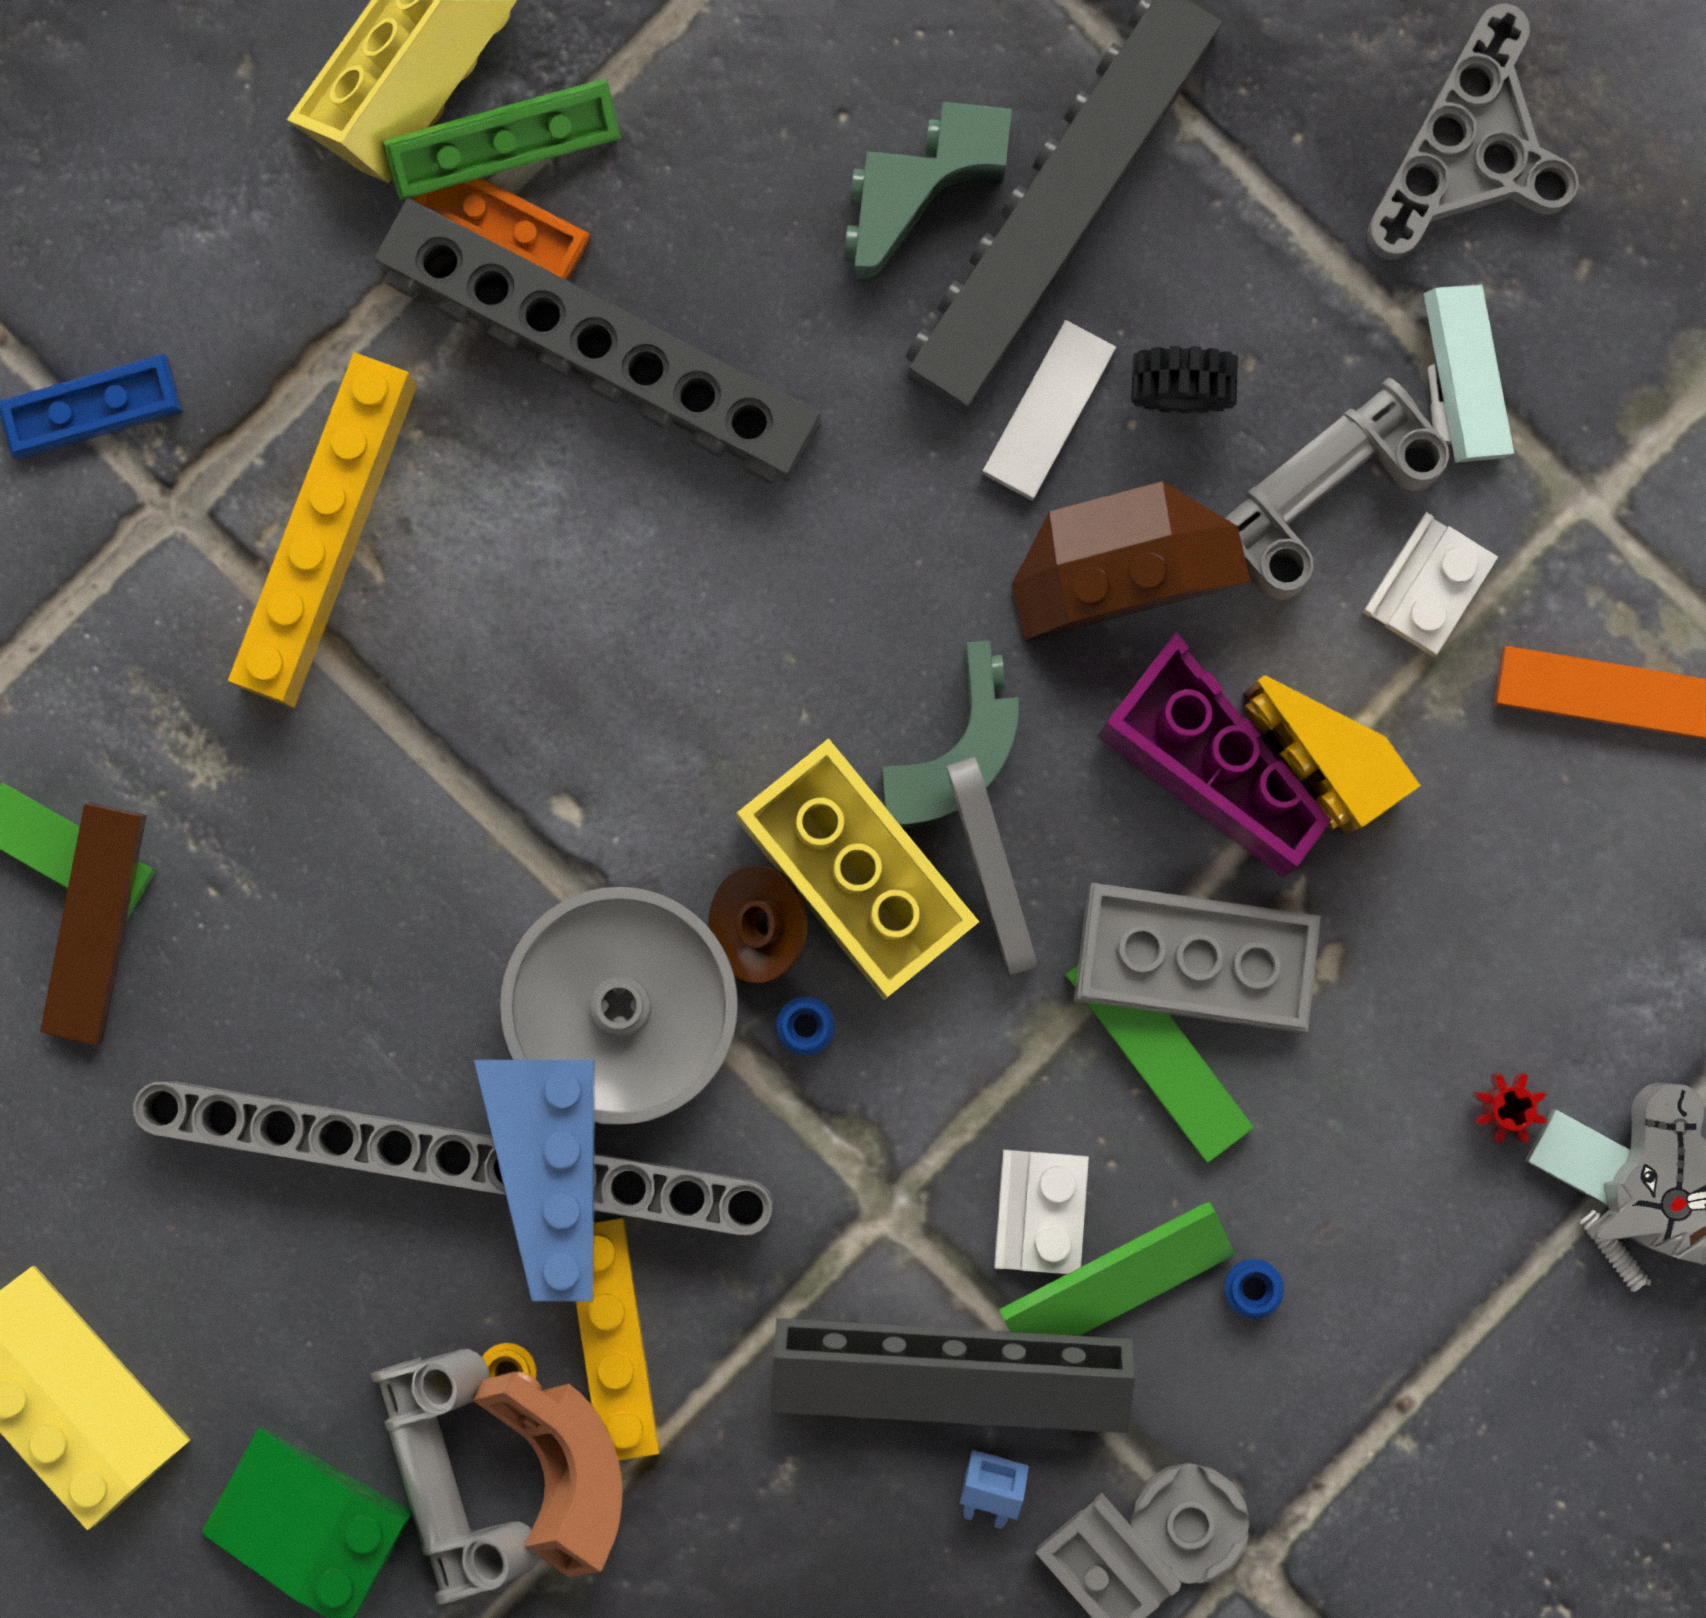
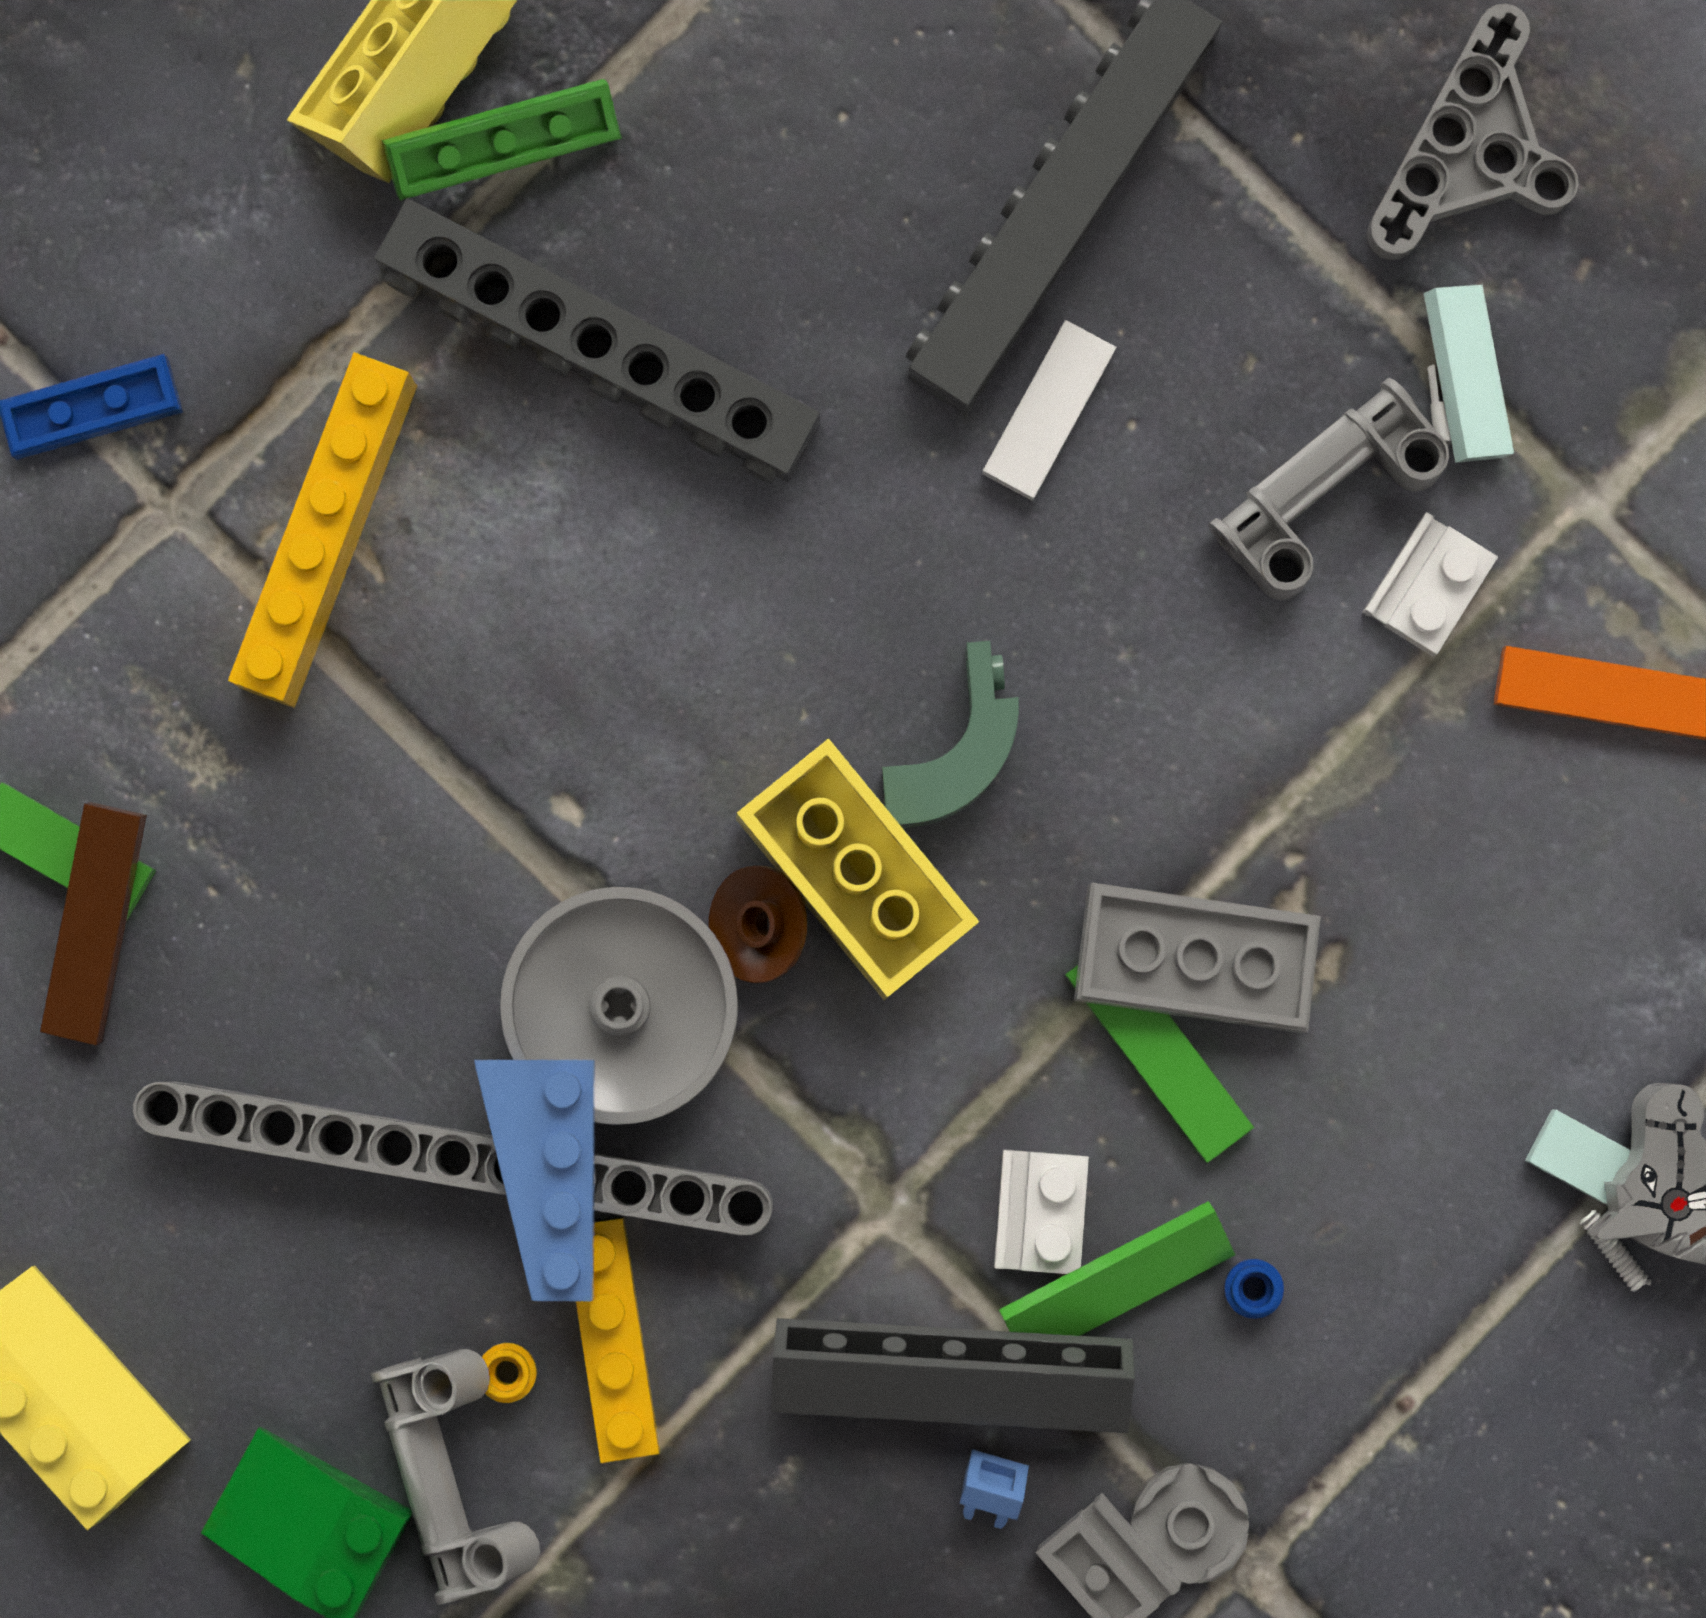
orange tile [413,178,591,281] -> none
nougat arch [473,1372,622,1577] -> none
blue plate [776,997,835,1055] -> none
sand green arch [844,102,1012,280] -> none
light grey beam [946,757,1038,976] -> none
reddish brown wedge [1011,481,1252,641] -> none
magenta wedge [1097,632,1331,878] -> none
black tyre [1131,346,1238,413] -> none
yellow slope [1244,675,1421,835] -> none
red gear [1472,1073,1547,1143] -> none

